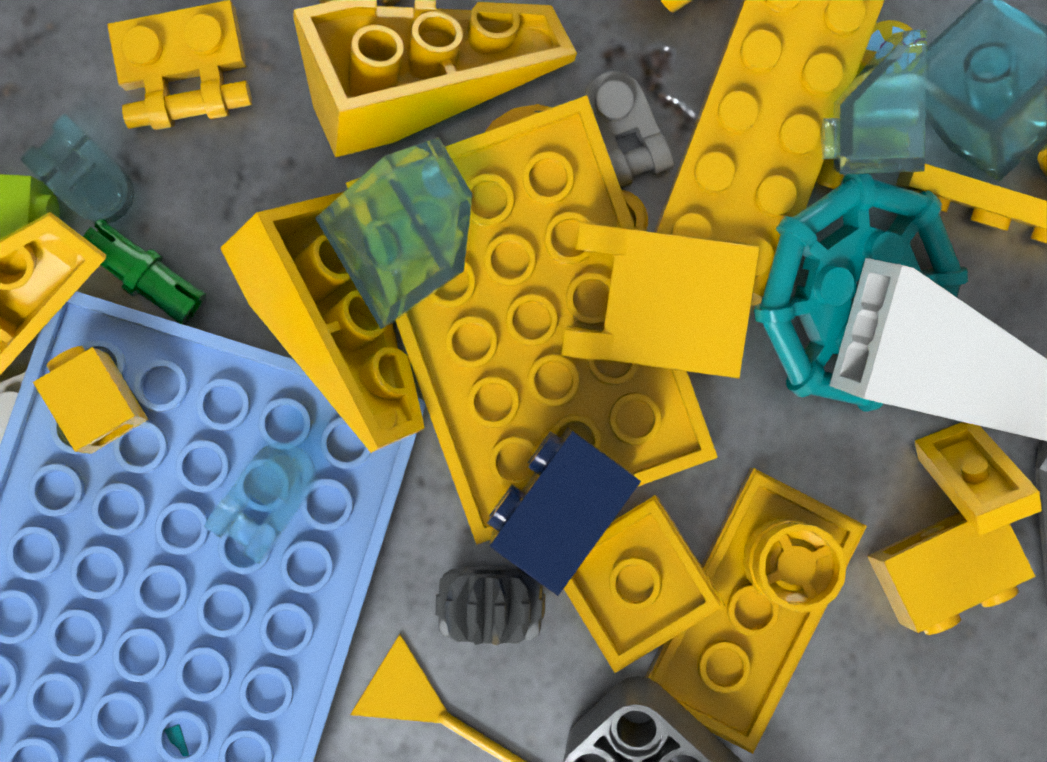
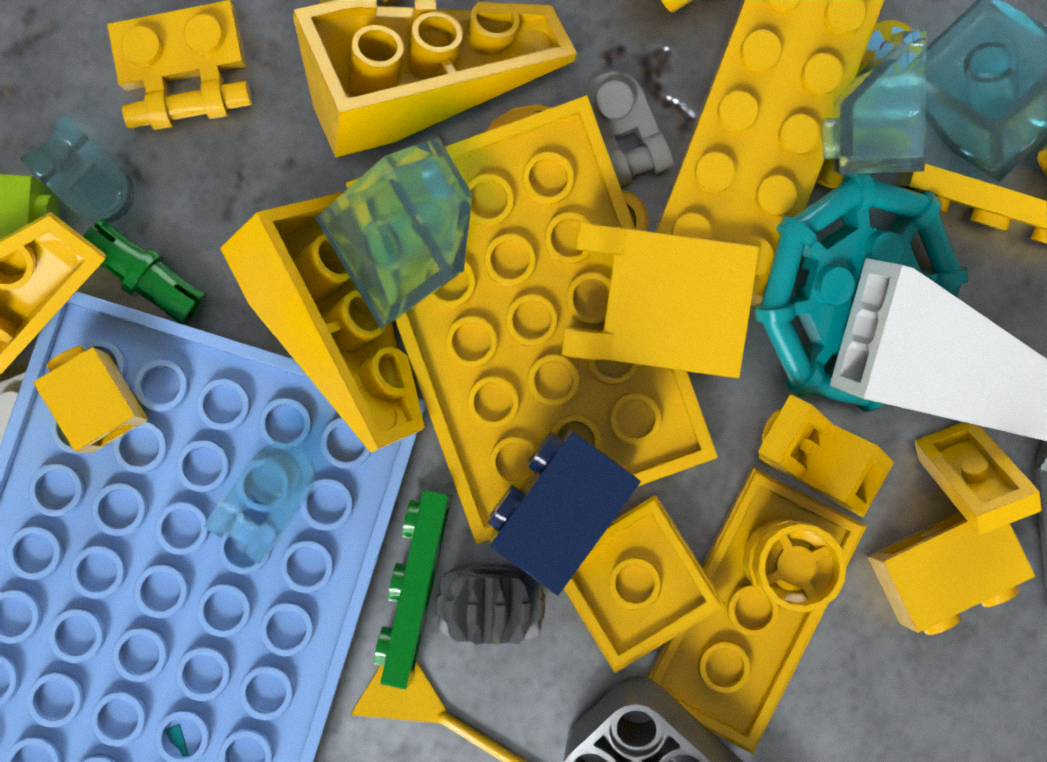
none -> green plate [374,490,453,690]
none -> yellow brick [758,394,894,518]

